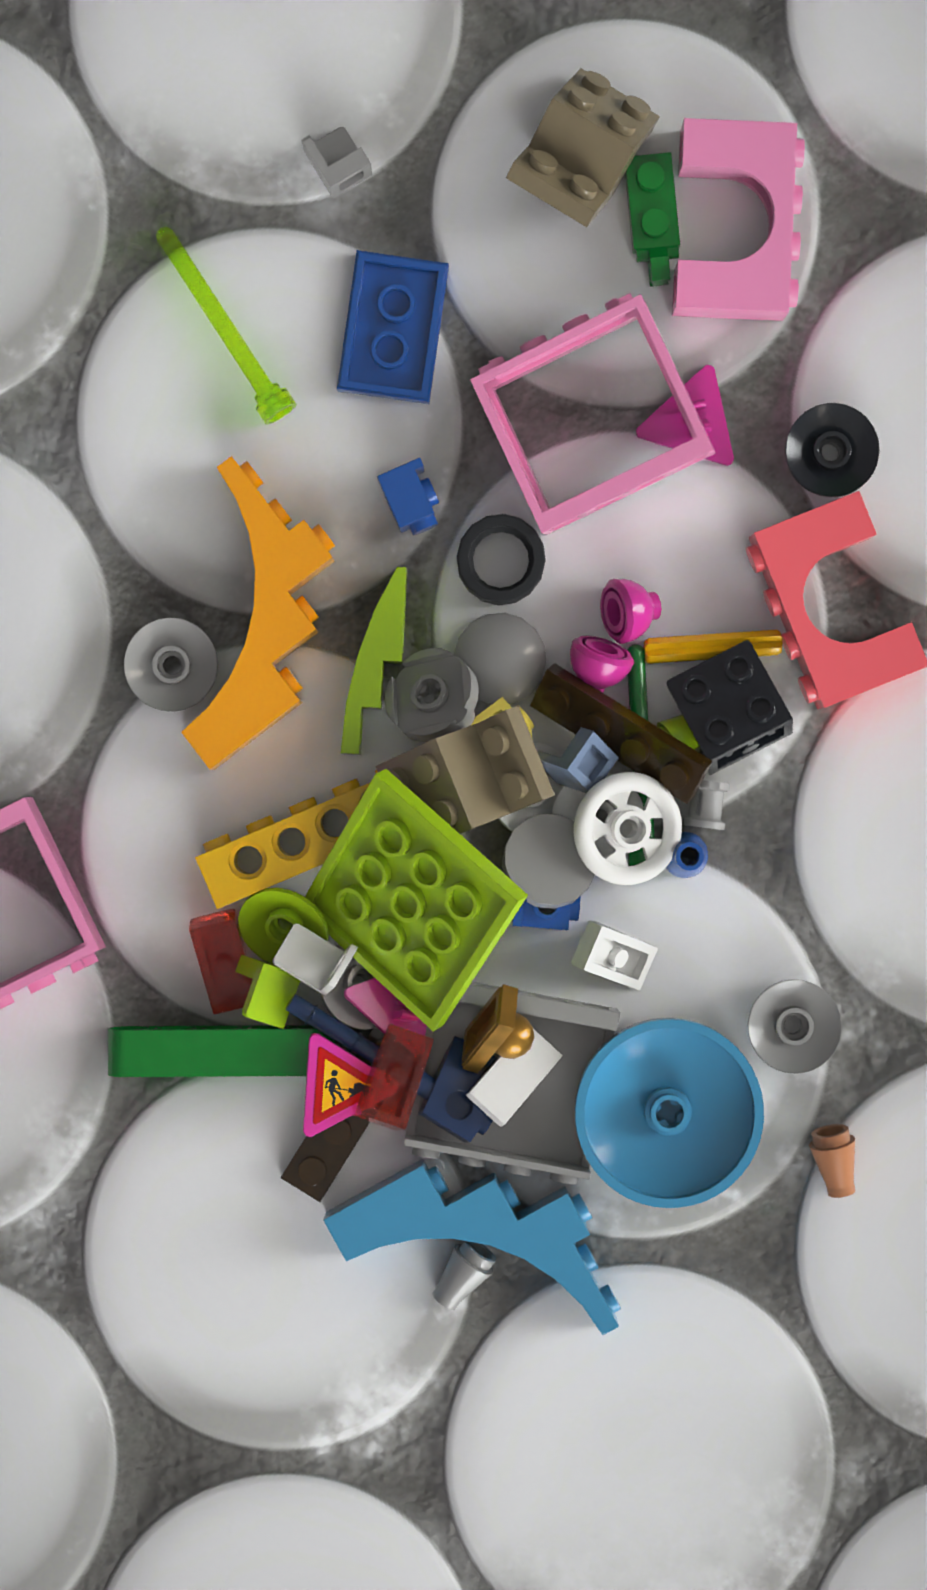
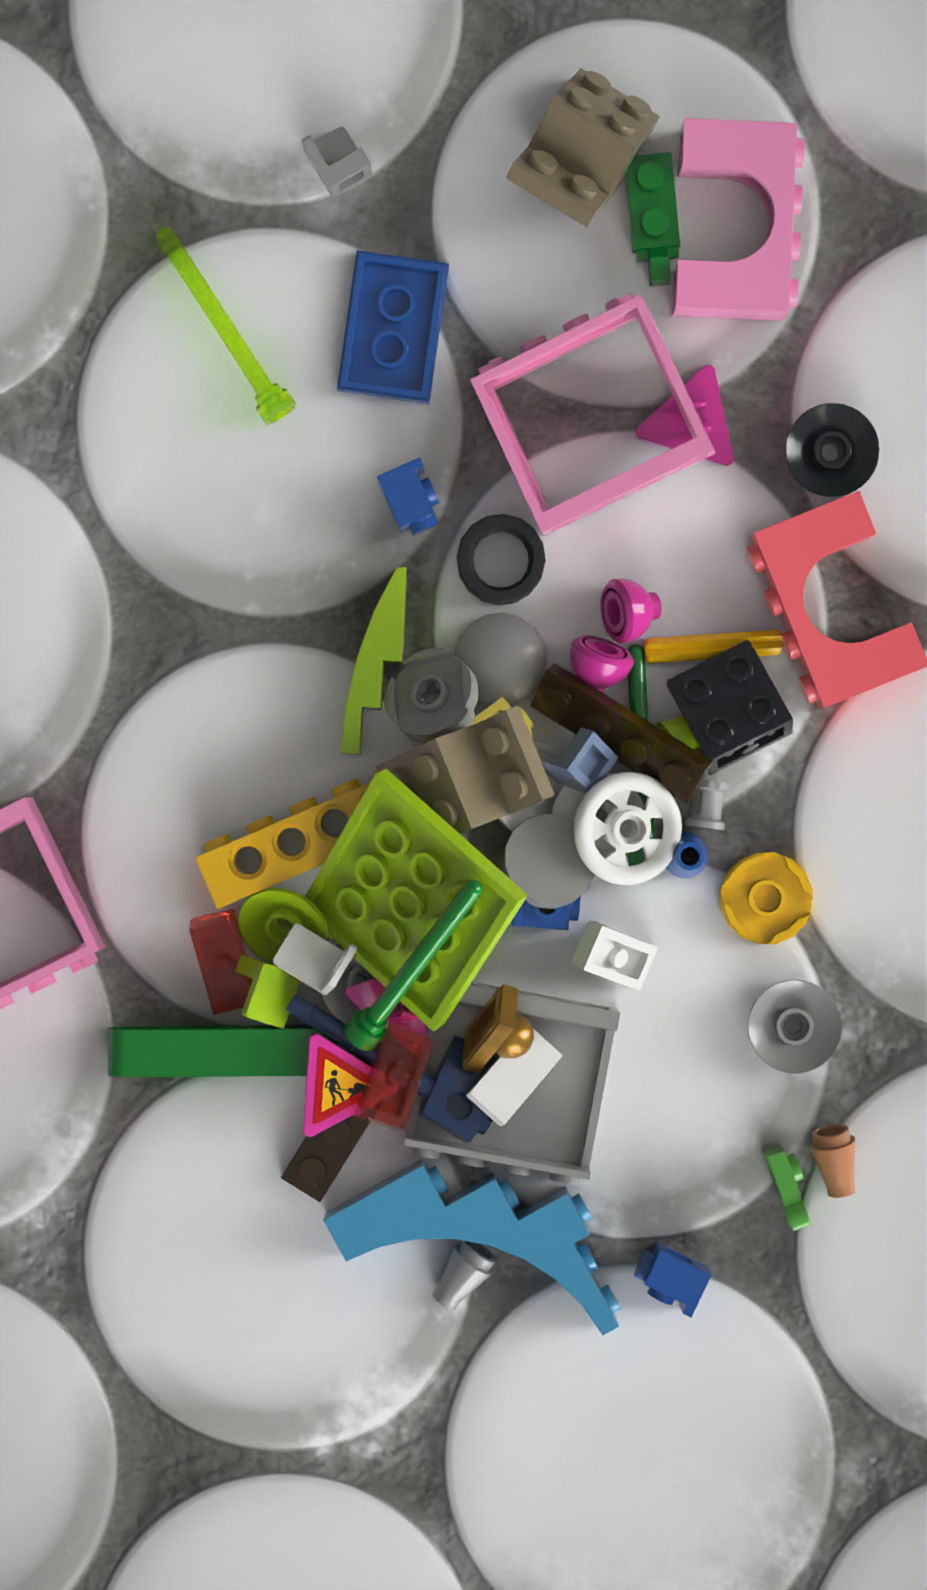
light grey dish [124,618,218,712] -> none
light orange arch [181,456,335,770] -> none
dark azure dish [574,1018,764,1208] -> none
none -> green piece [344,879,483,1051]
none -> blue brick [634,1242,712,1318]
none -> yellow tile [719,852,813,944]
none -> bright green plate [761,1144,811,1231]

